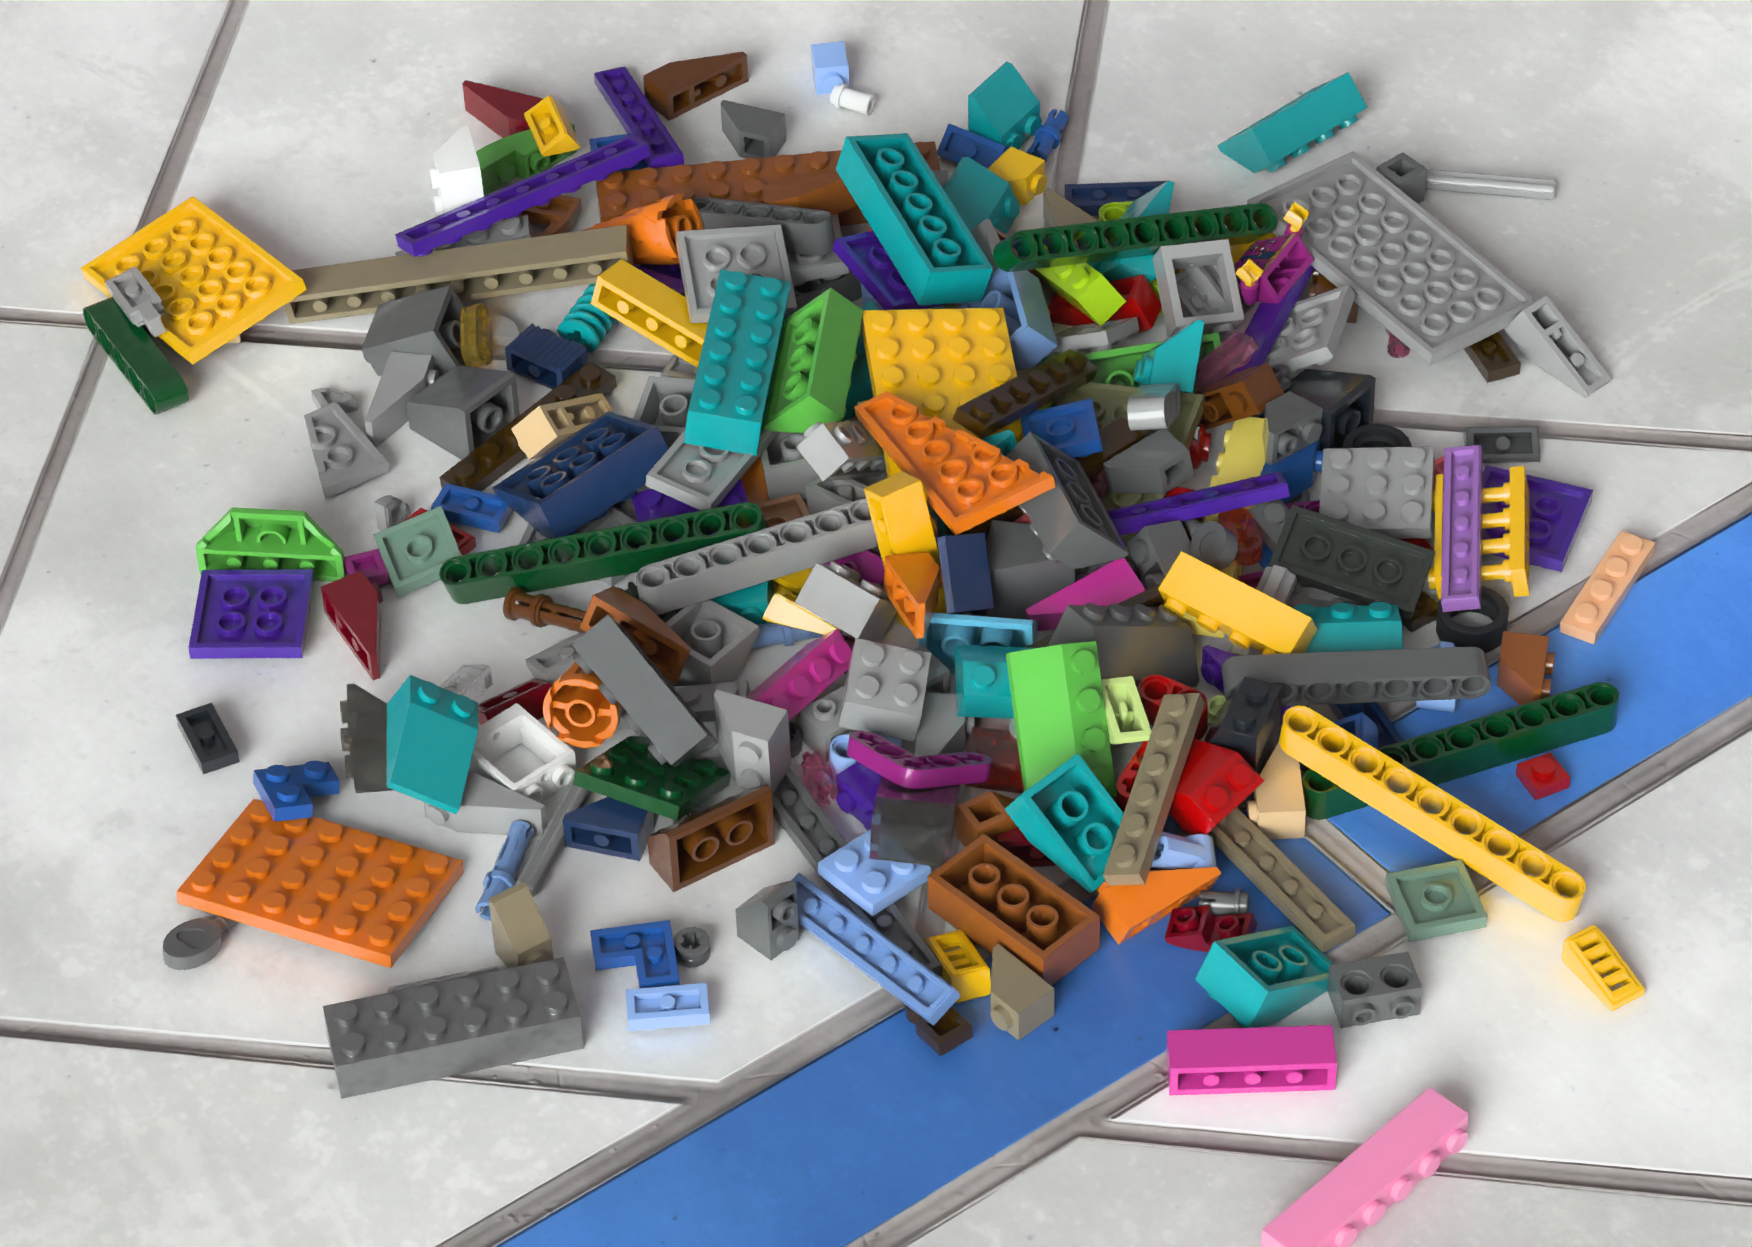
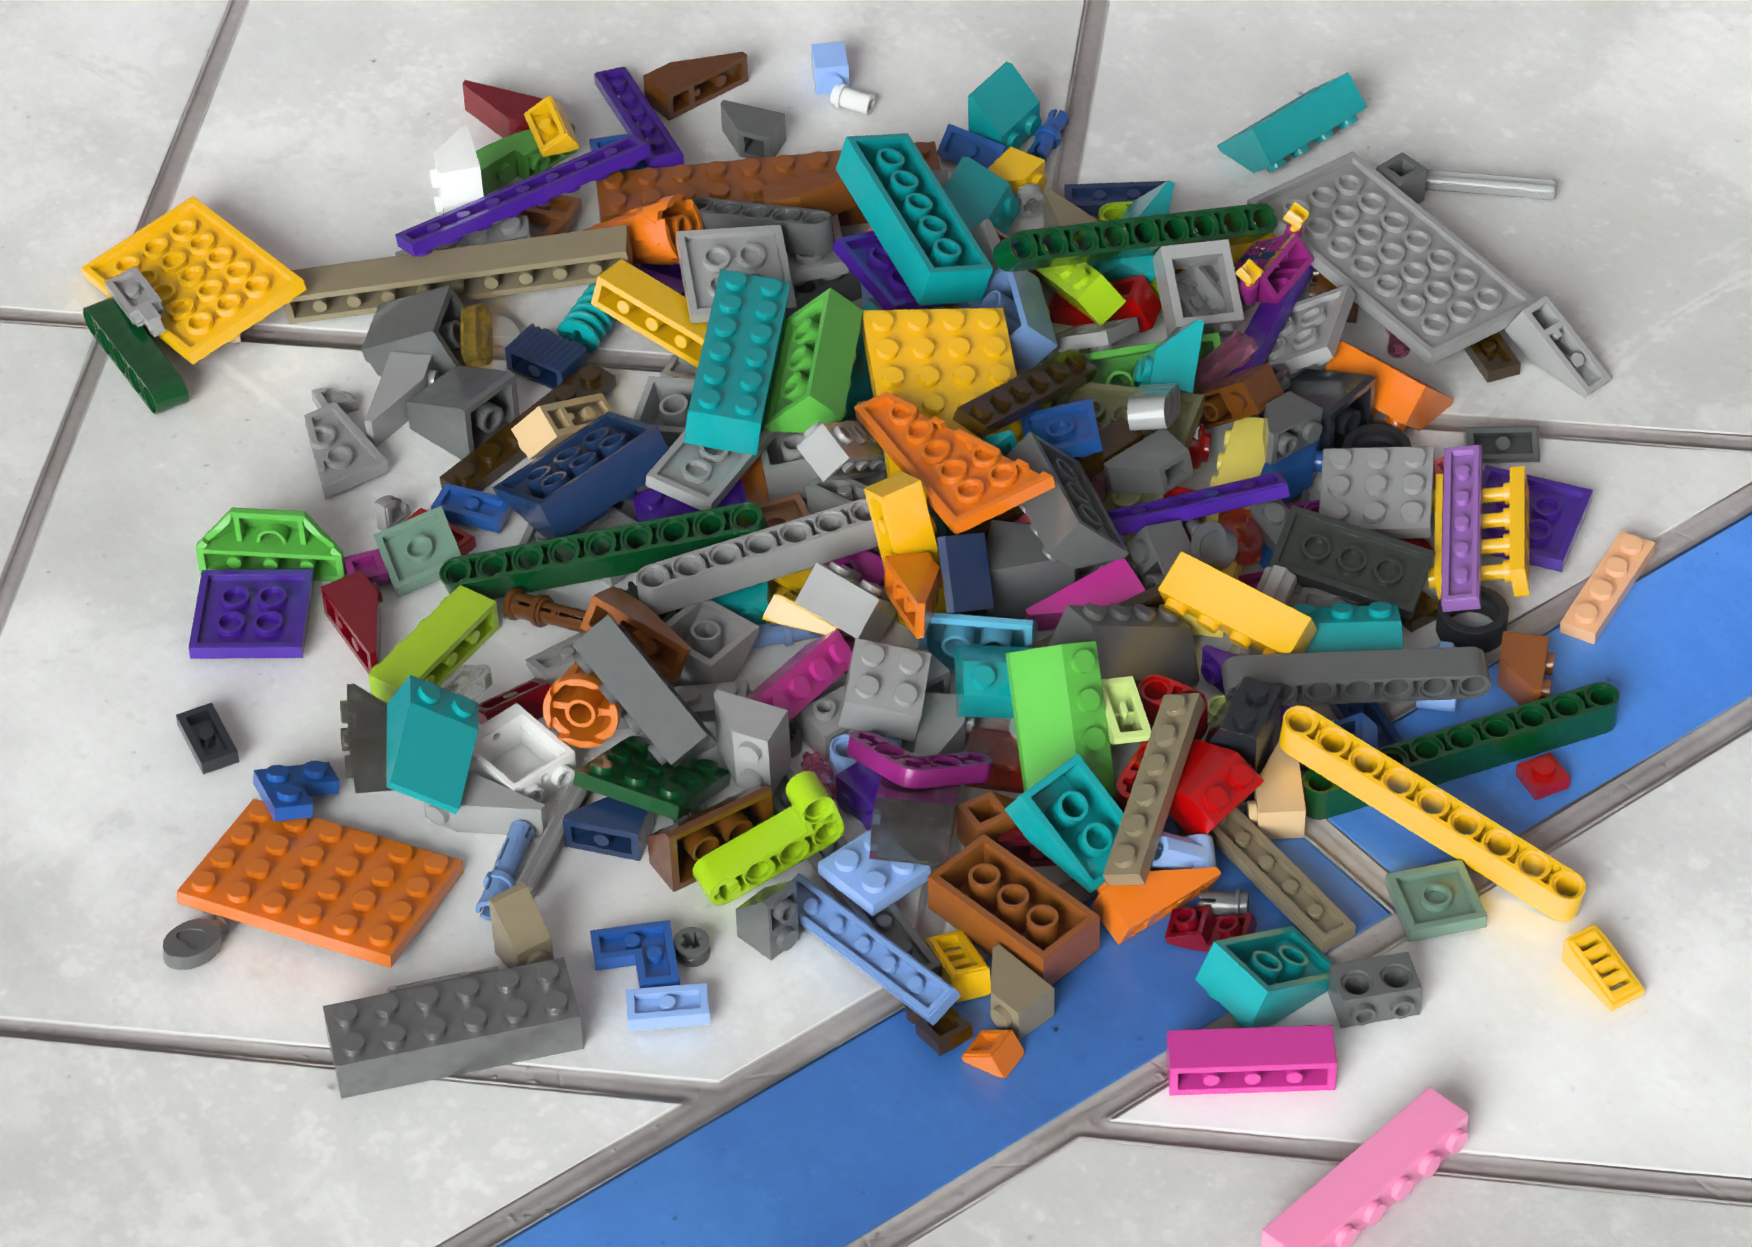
none -> lime brick [368,585,499,708]
none -> lime beam [692,771,845,906]
none -> orange slope [961,1030,1025,1078]
none -> light grey bush [1014,183,1043,218]
none -> orange slope [1324,340,1454,431]

